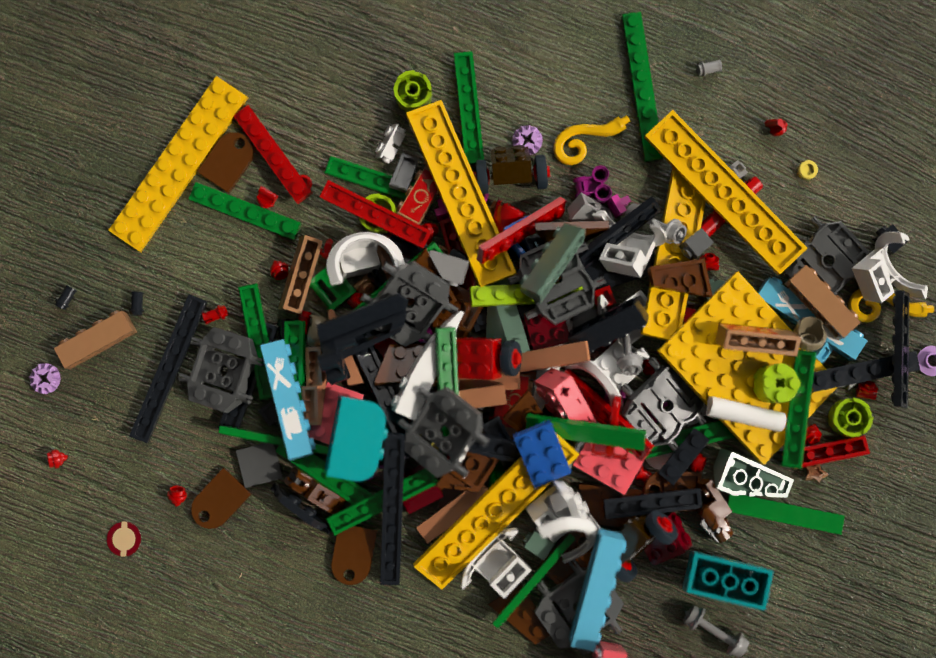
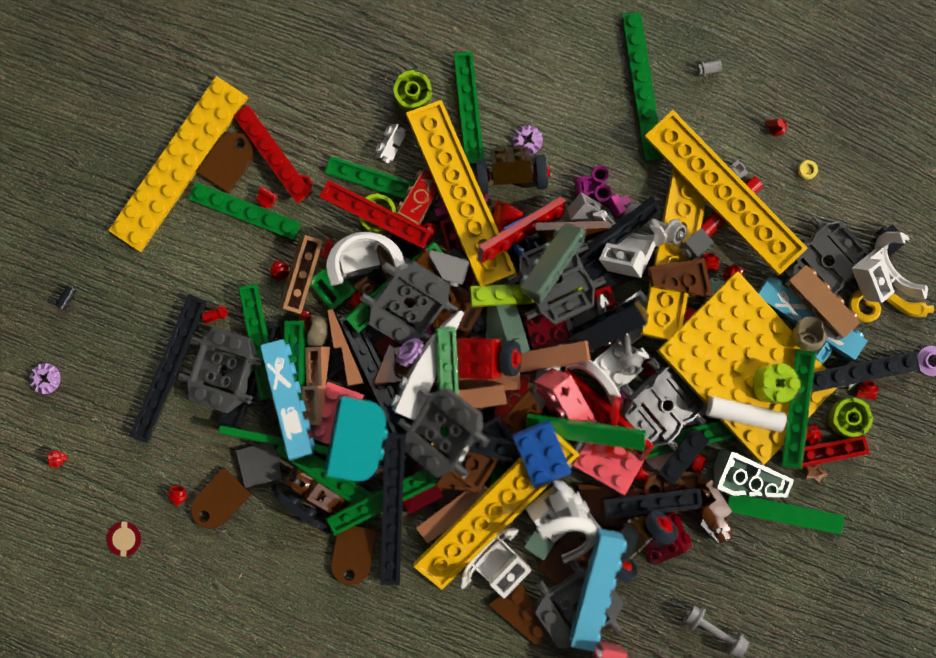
medium nougat brick [54,310,137,369] -> none
black pin [129,292,144,316] -> none
black panel [316,293,408,385] -> none
dark grey tile [389,153,420,193] -> none
green tile [492,533,575,629] -> none
yellow plant [553,115,630,165] -> none
teal brick [682,550,774,611] -> none
medium nougat brick [715,323,801,356] -> none
black plate [891,290,910,409] -> none
none -> lavender gear [396,338,424,366]
none -> red plate [723,264,744,281]

